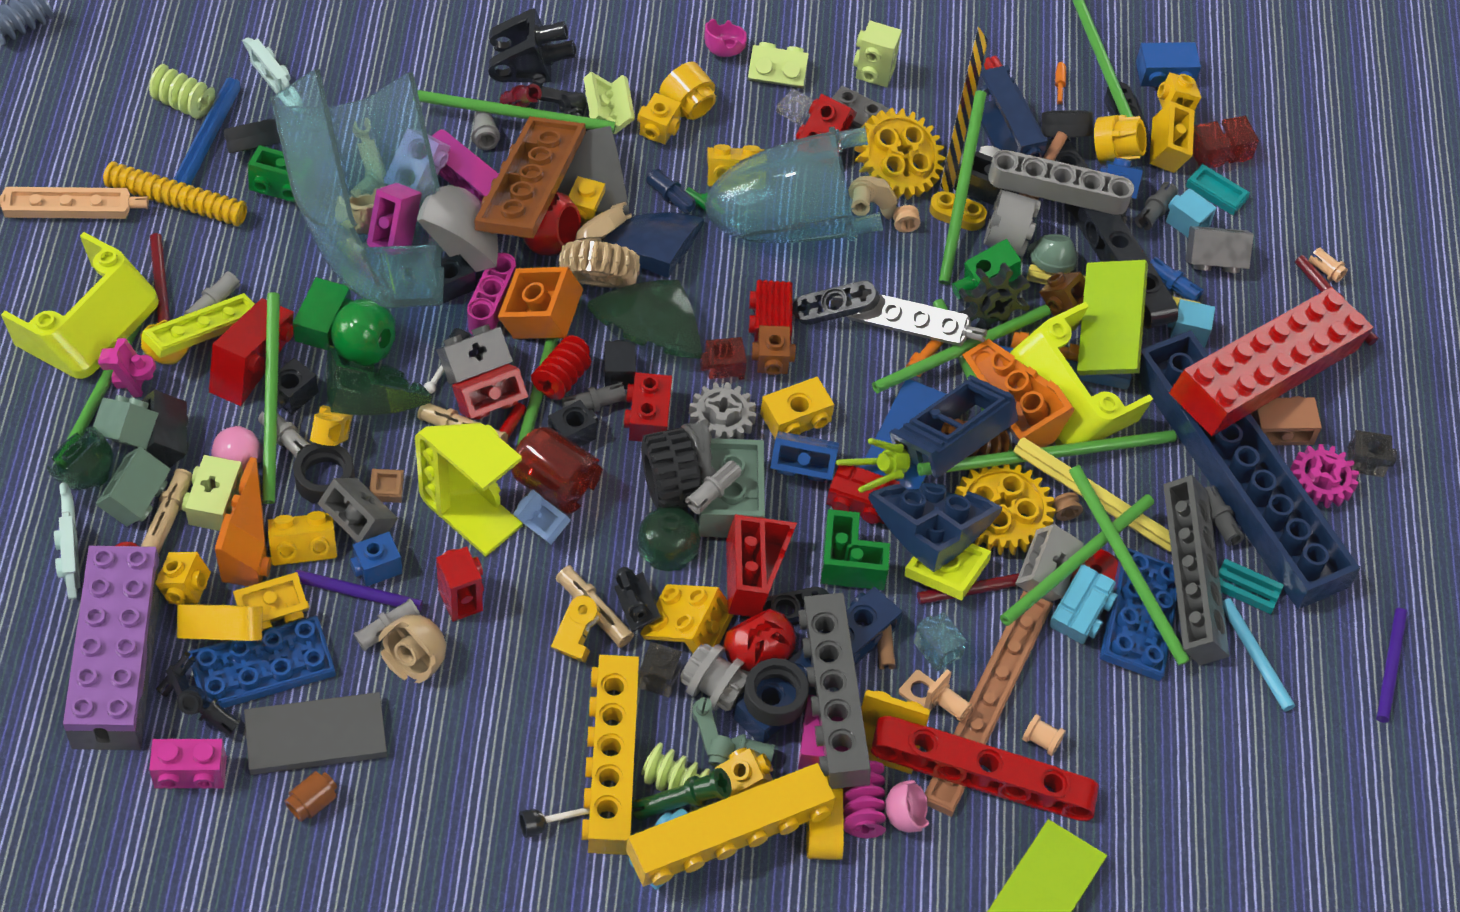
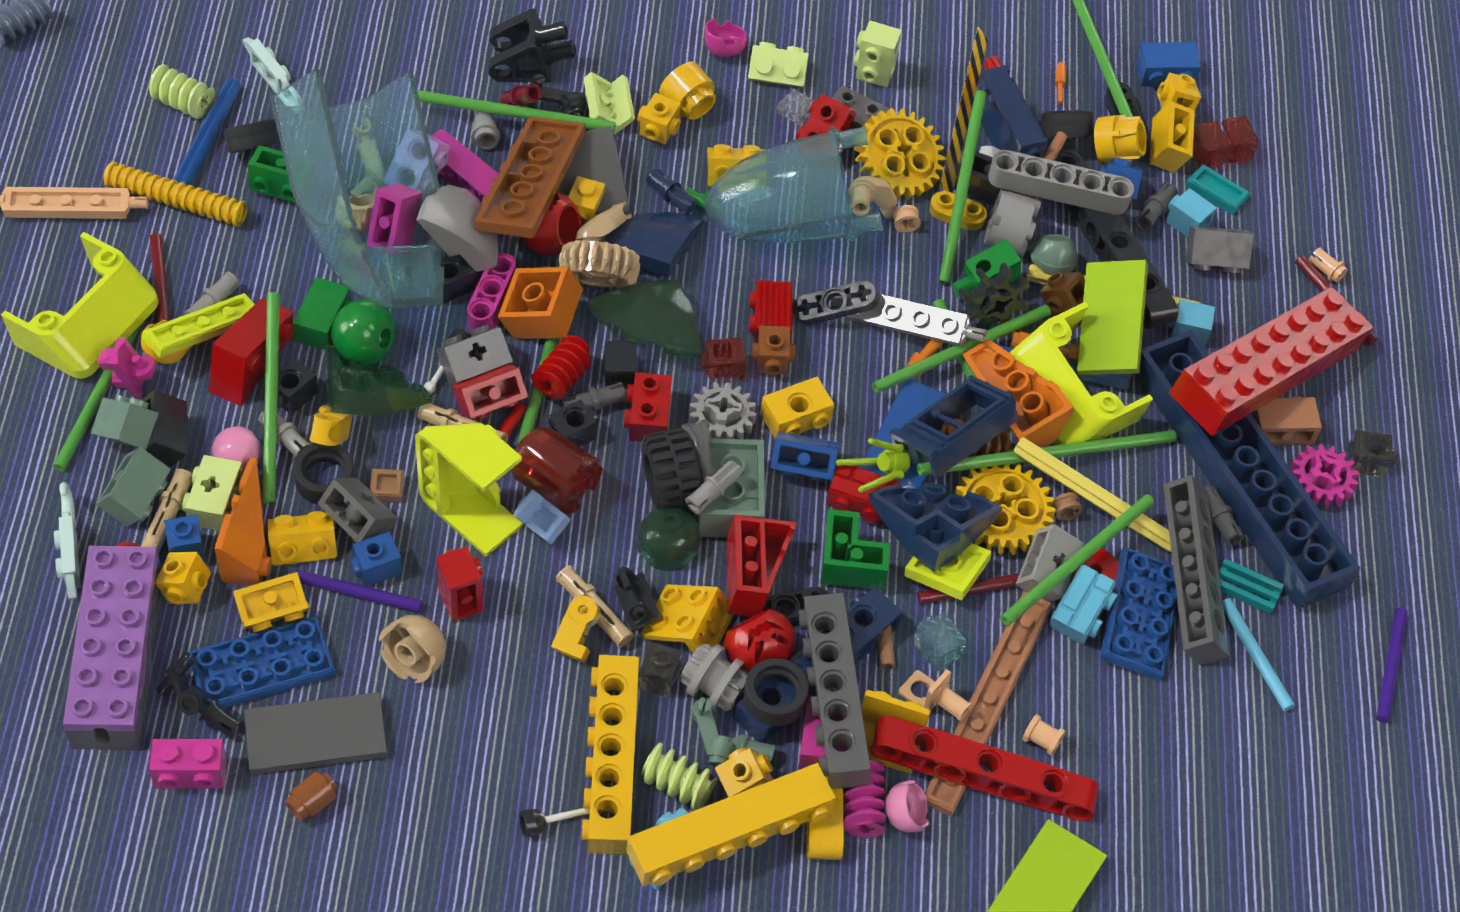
clear green cylinder [47,427,114,491] -> none
yellow beam [177,604,263,641] -> none
light grey pin [353,598,421,651] -> none
dark green pin [632,768,732,821] -> none
bright green piece [1069,465,1190,666] -> none
blue pin [1150,257,1204,301] -> none
none -> blue brick [164,515,206,562]

